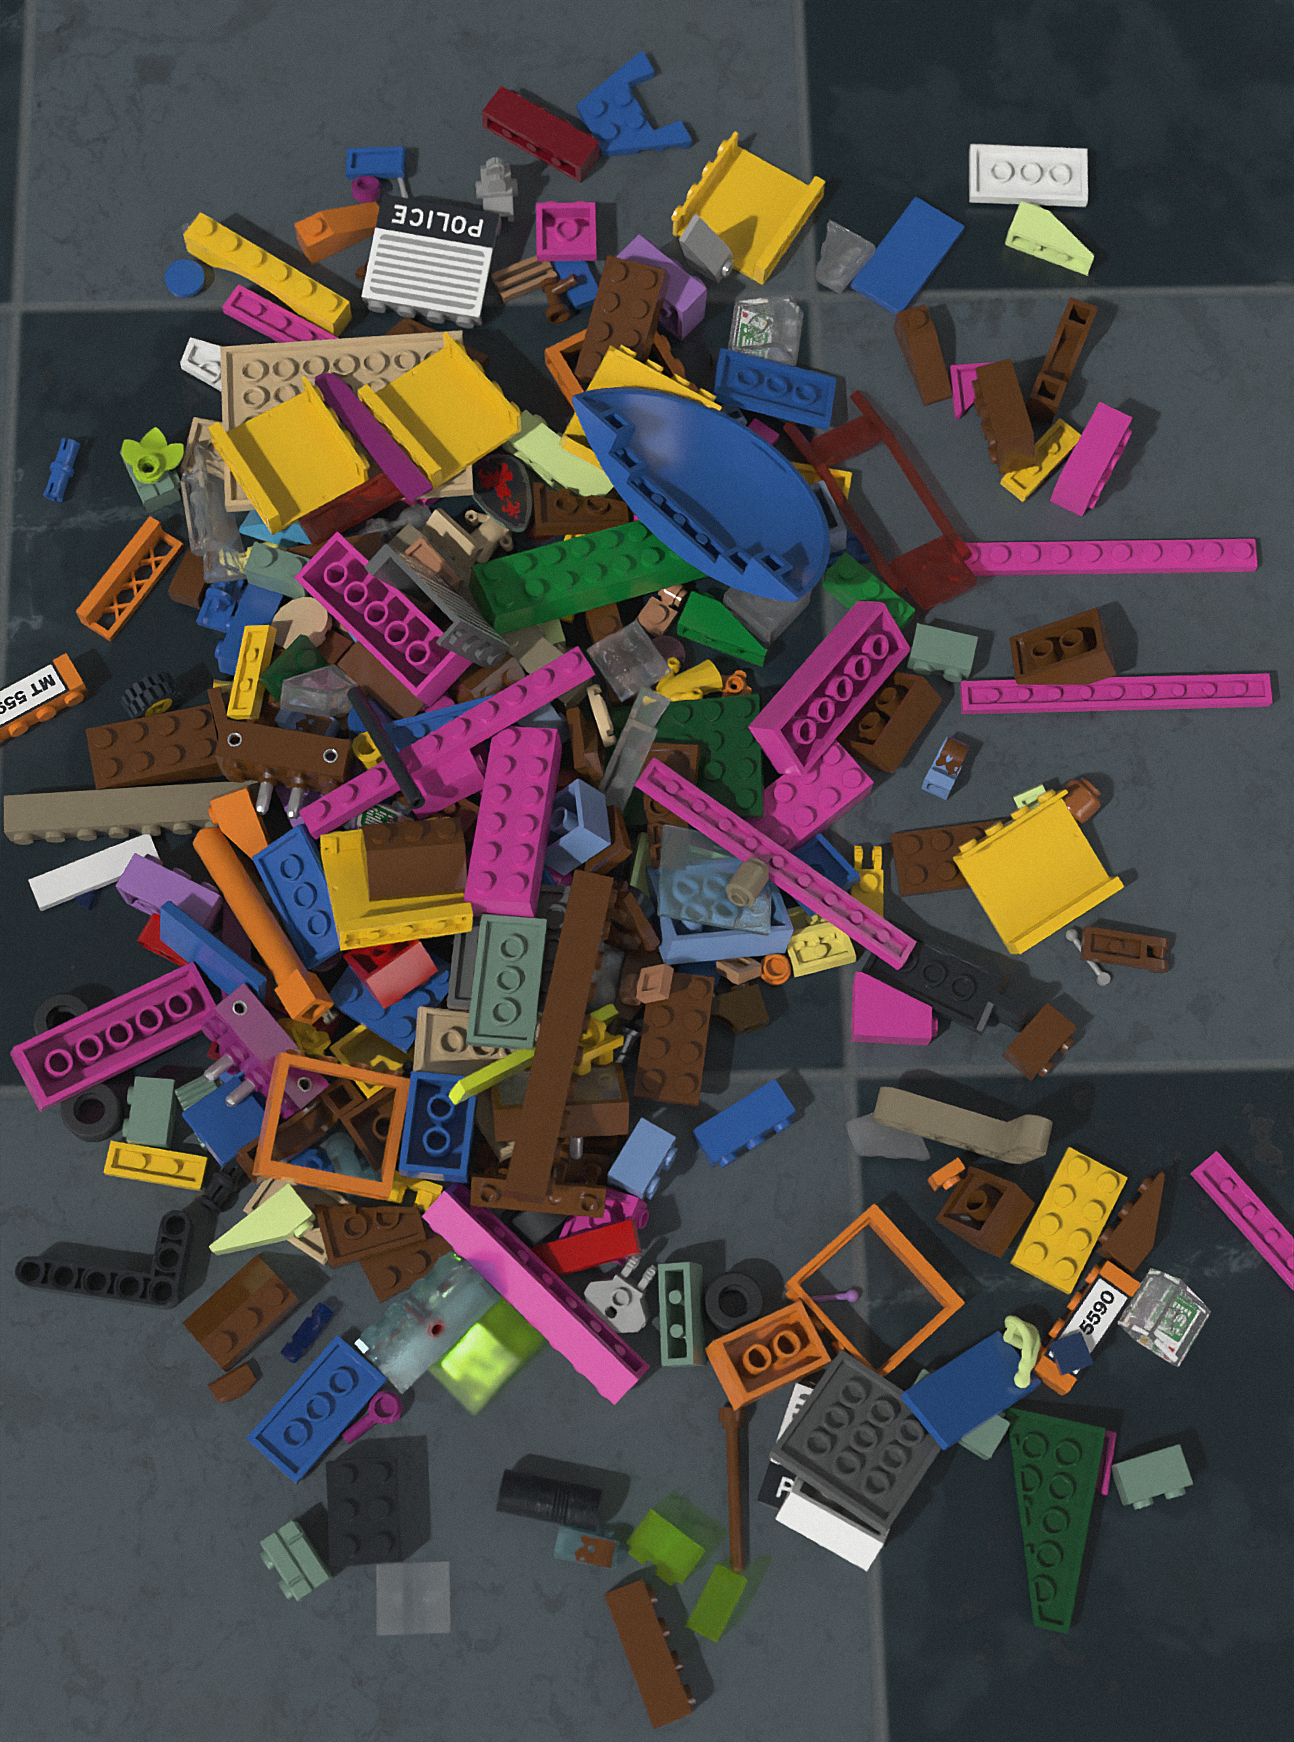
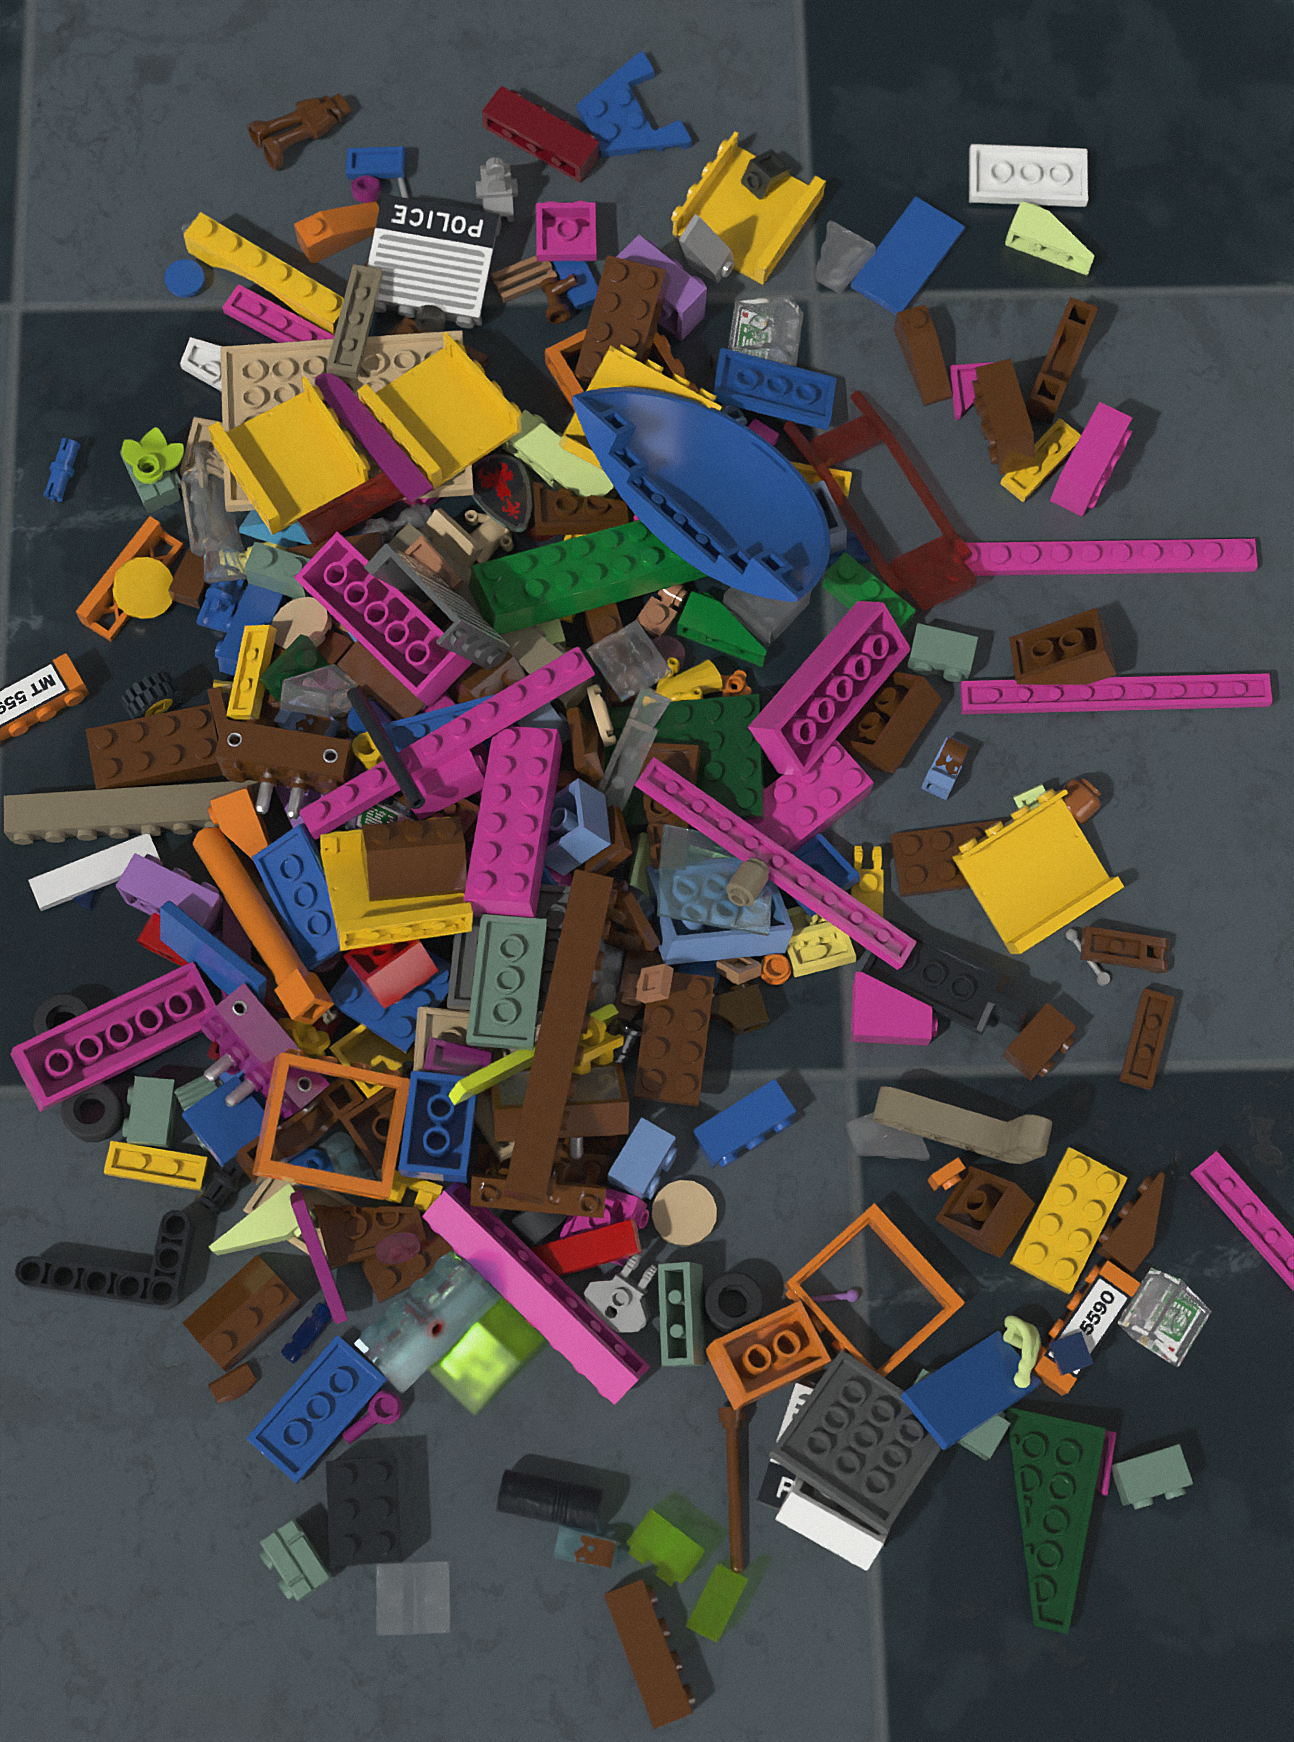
none -> yellow tile [112,557,173,619]
none -> reddish brown piece [247,93,351,171]
none -> magenta tile [289,1190,348,1324]
none -> dark tan plate [326,264,383,379]
none -> clear pink piece [375,1233,420,1264]
none -> clear smoke tile [415,305,447,333]
none -> magenta tile [423,1037,493,1076]
none -> tan tile [652,1180,717,1247]
none -> pearl dark grey bracket [741,149,792,199]
none -> reddish brown plate [1119,988,1175,1090]

